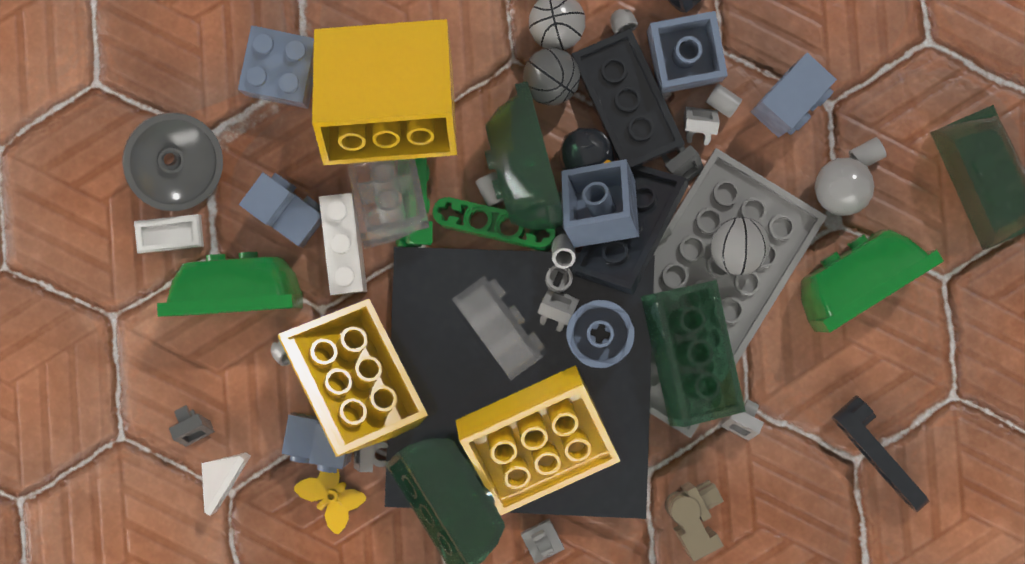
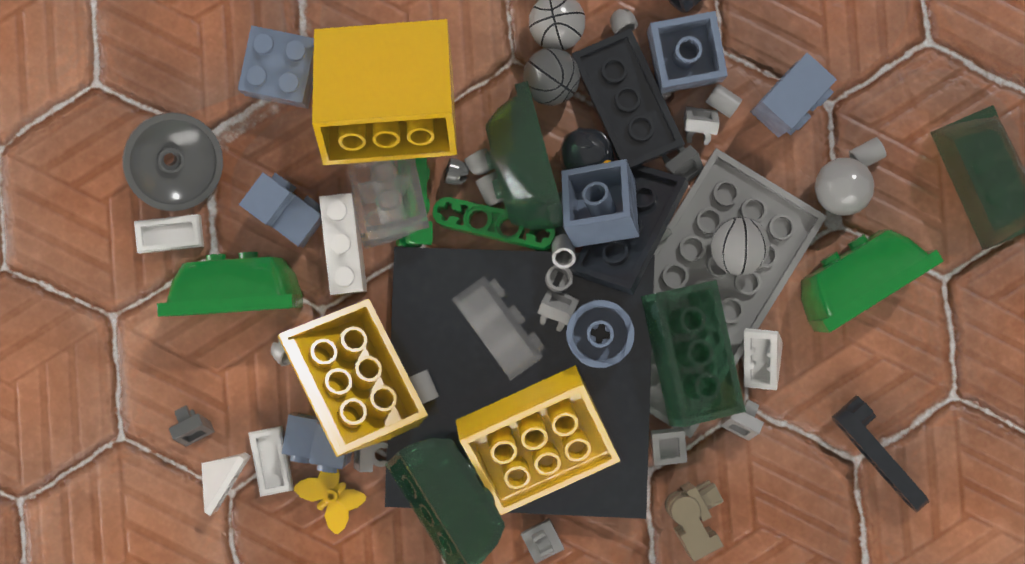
none -> white tile [248,426,294,497]
none -> light grey hinge [409,370,439,404]
none -> dark grey hinge [444,158,469,185]
none -> light grey hinge [464,148,492,175]
none -> light grey tile [650,427,687,466]
none -> white slope [744,328,783,390]

